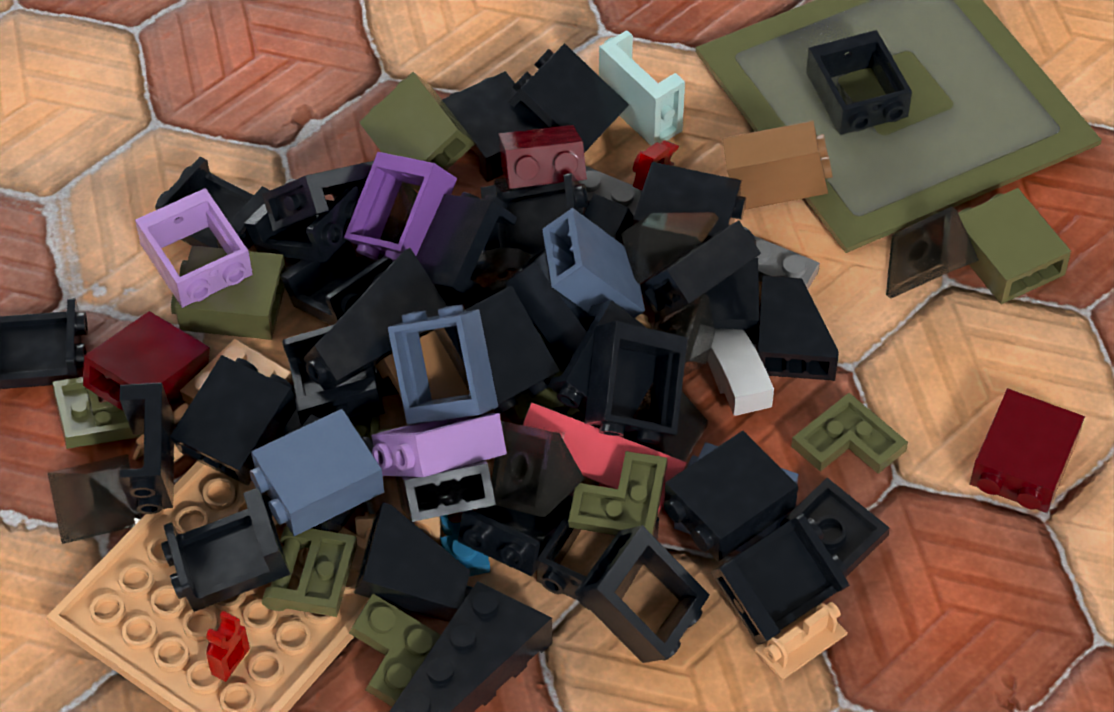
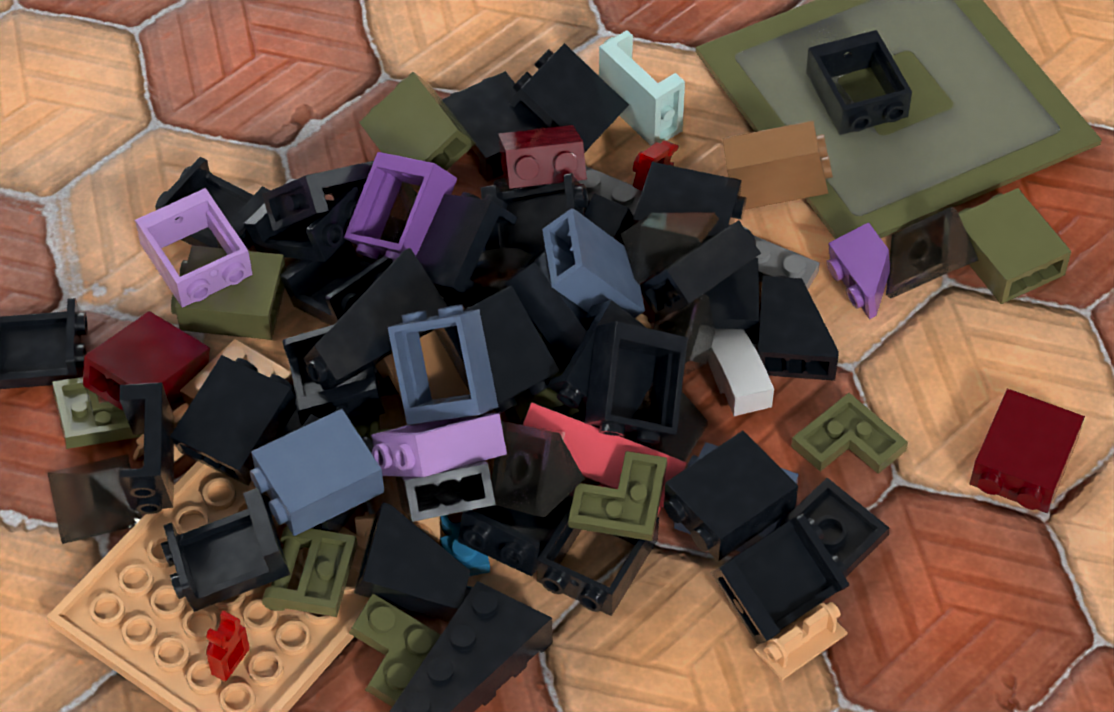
black window [574,525,710,663] -> none
none -> medium lavender slope [827,222,890,319]

